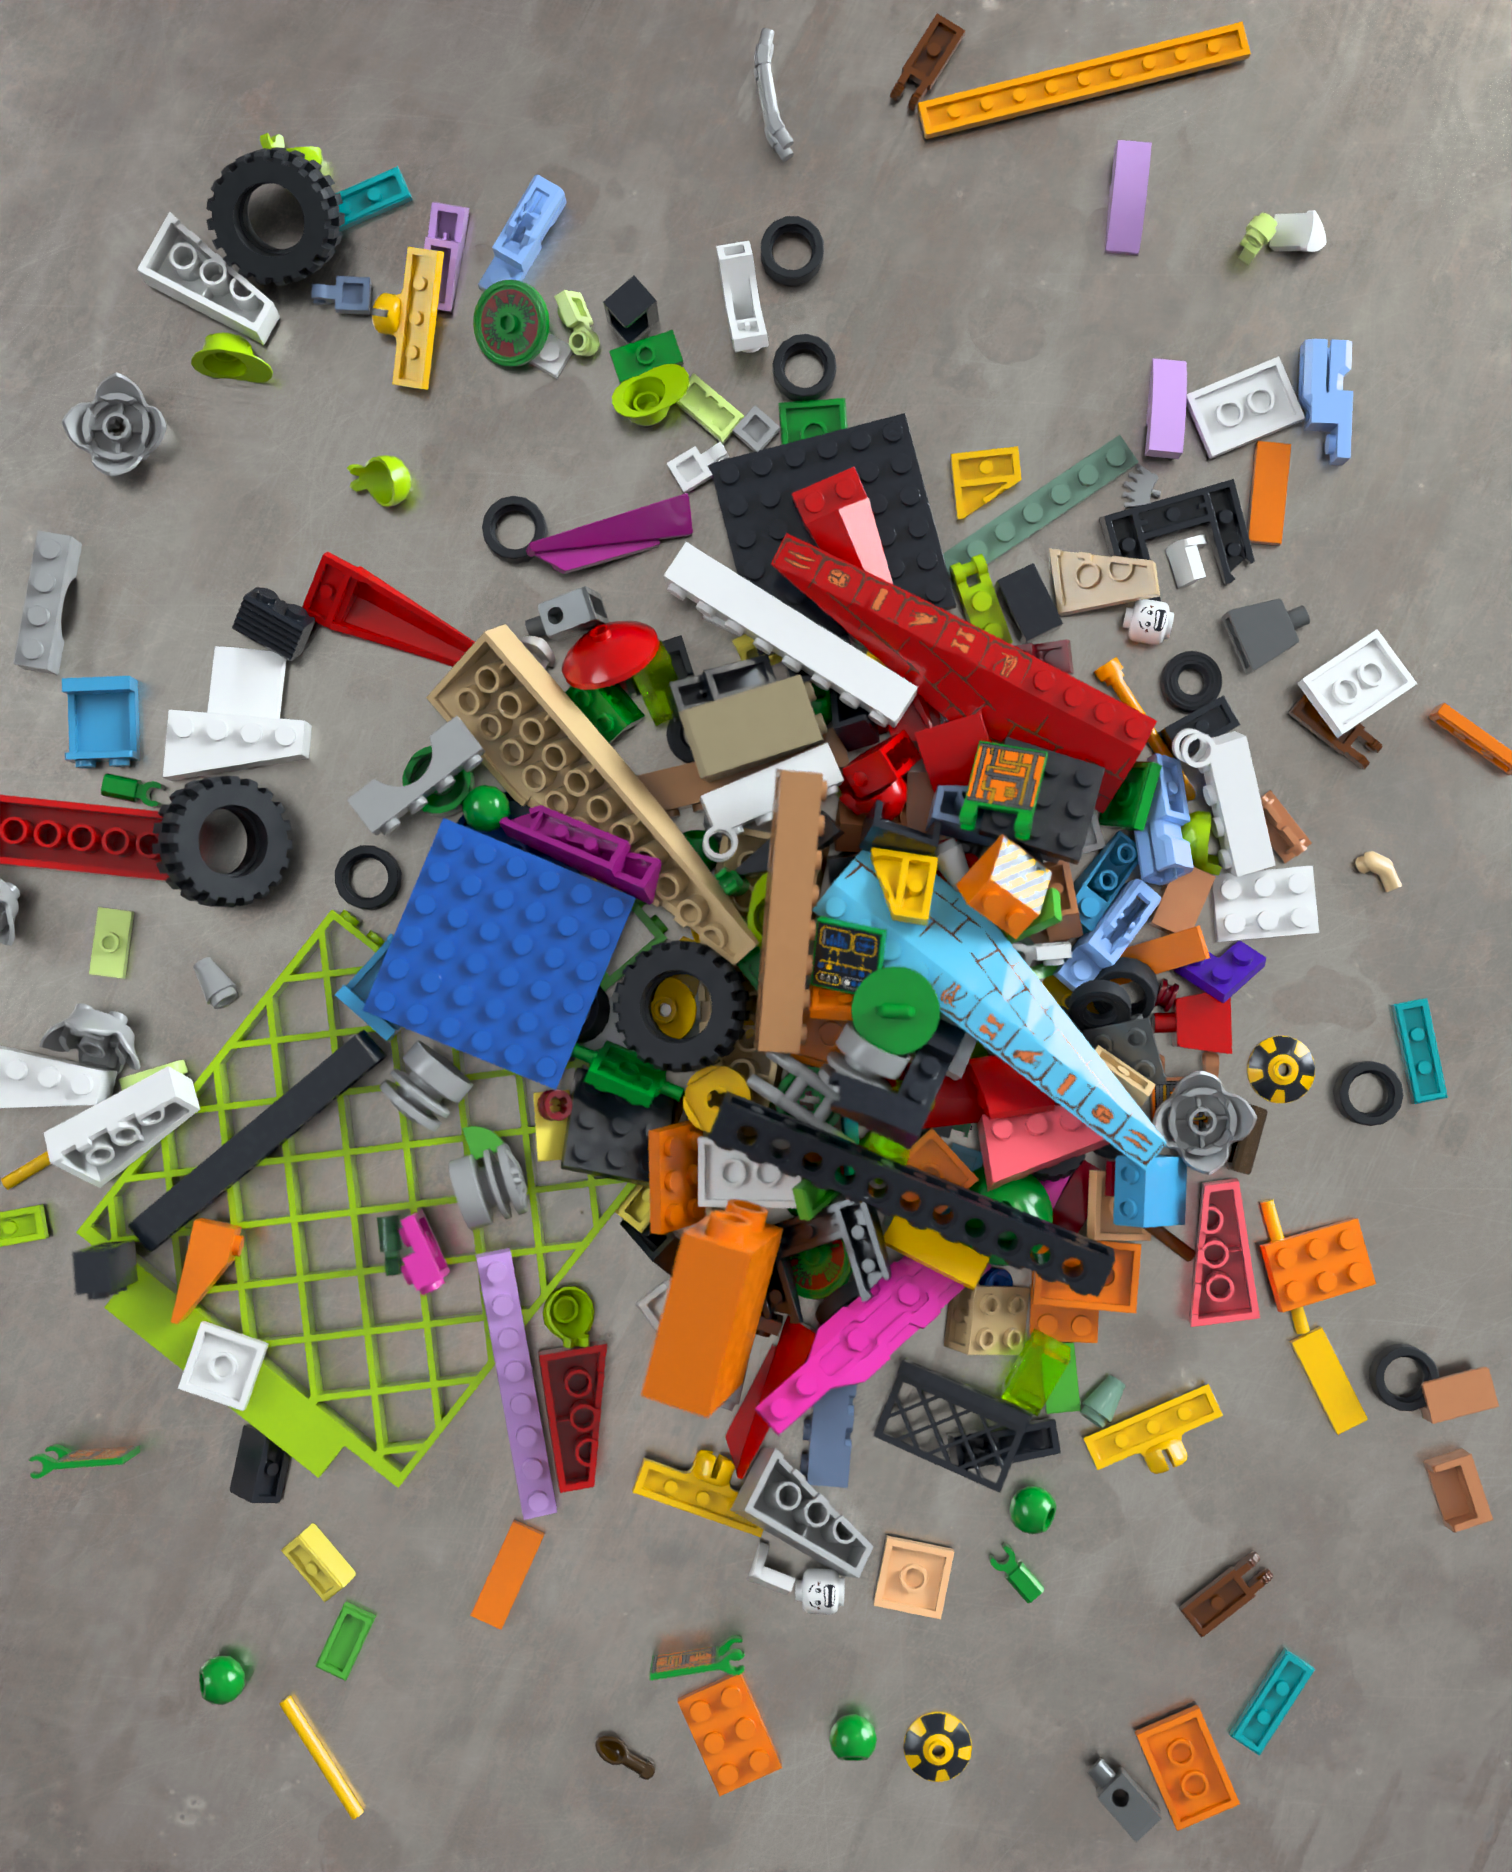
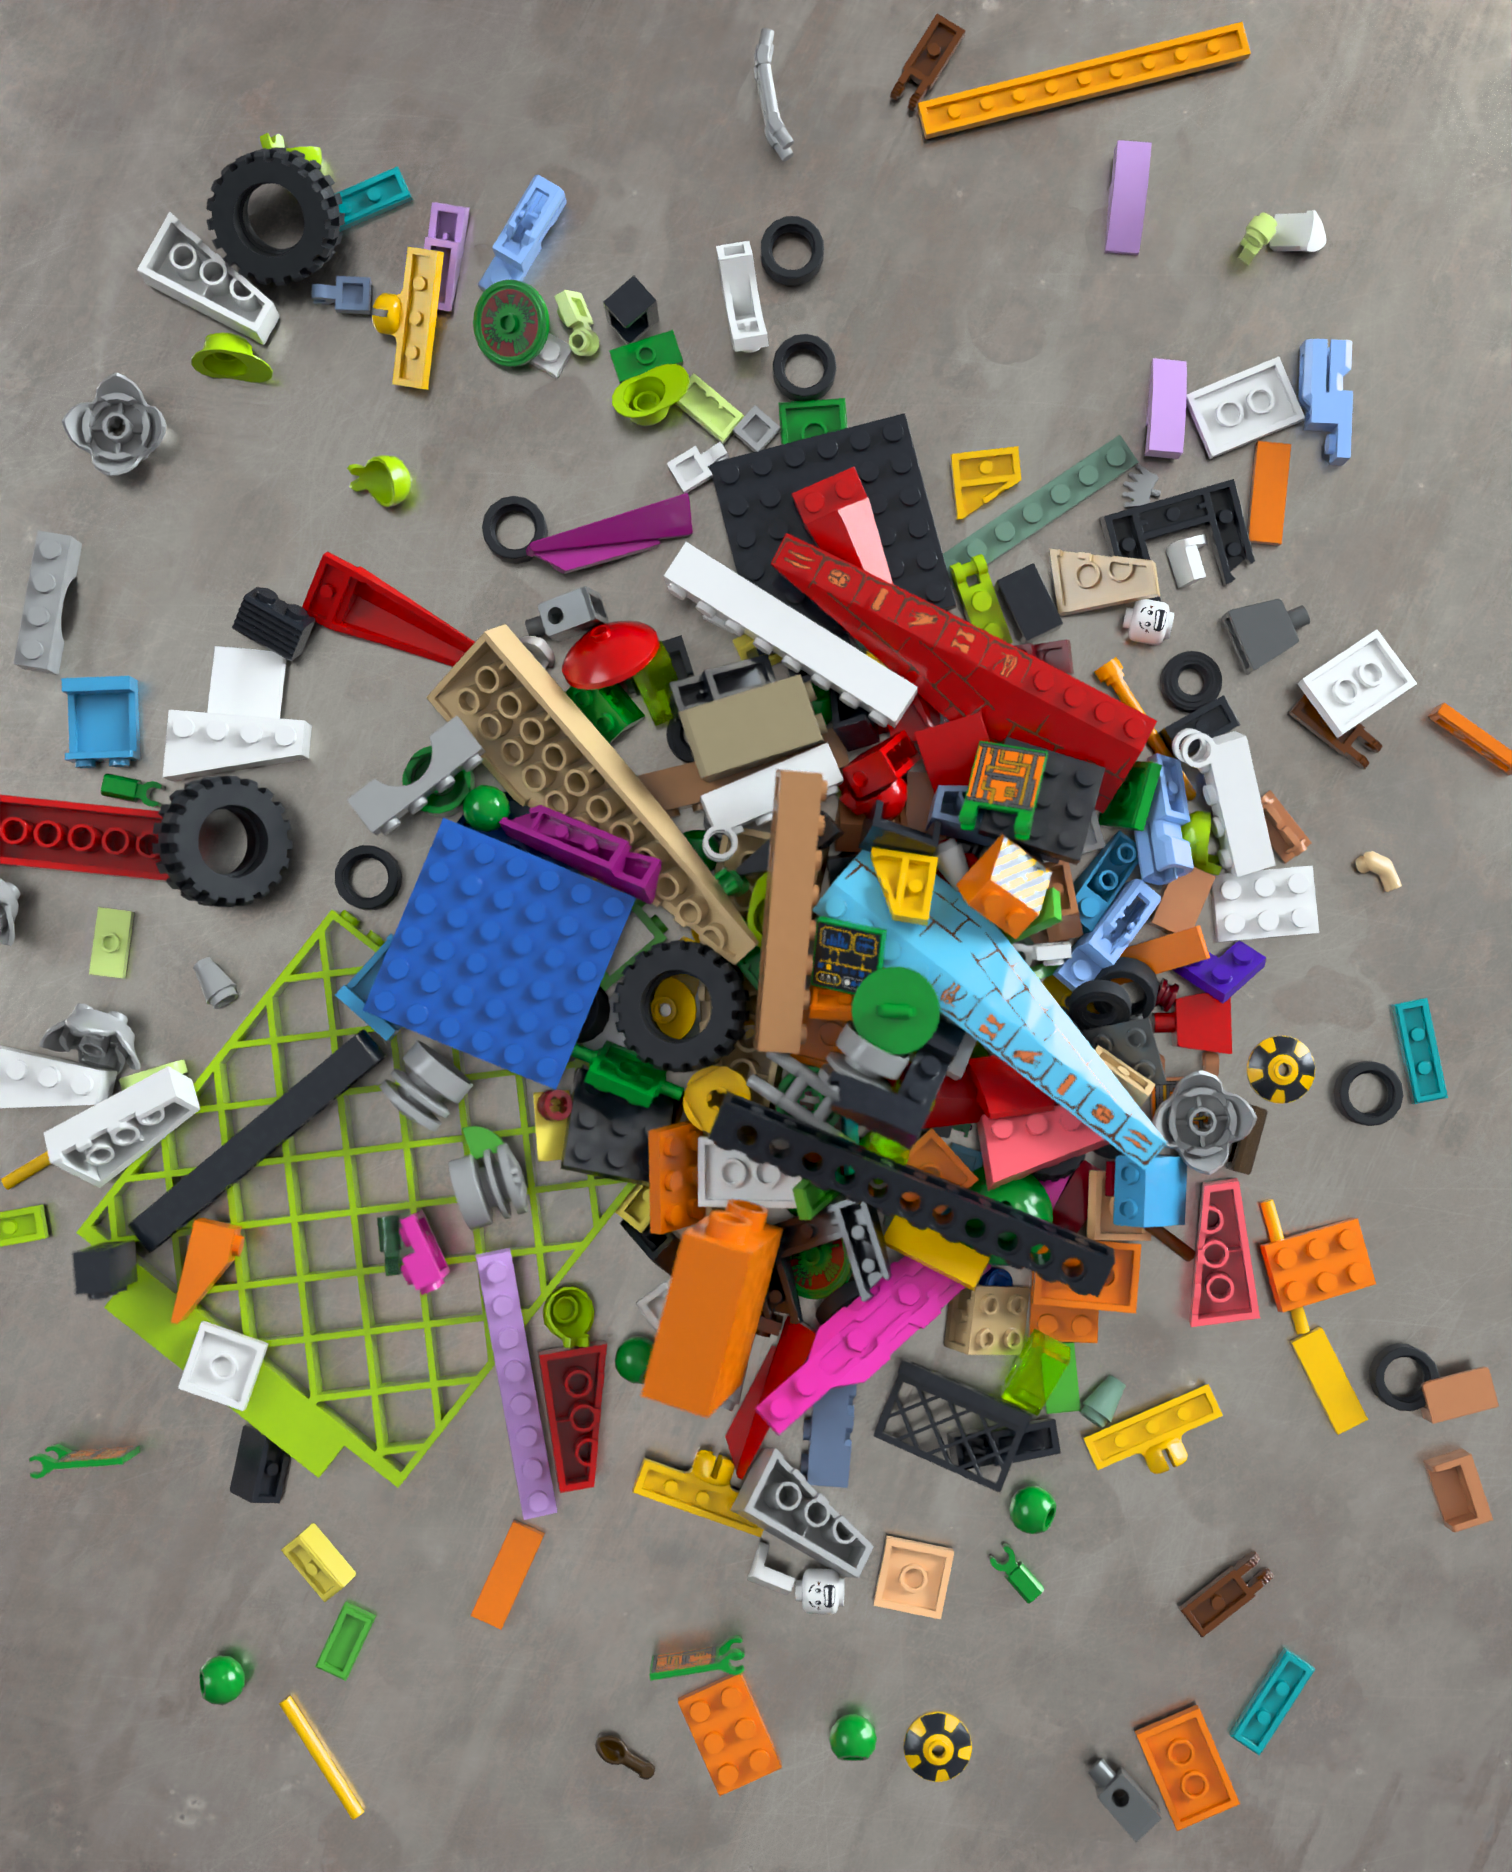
none -> green piece [615,1336,654,1384]

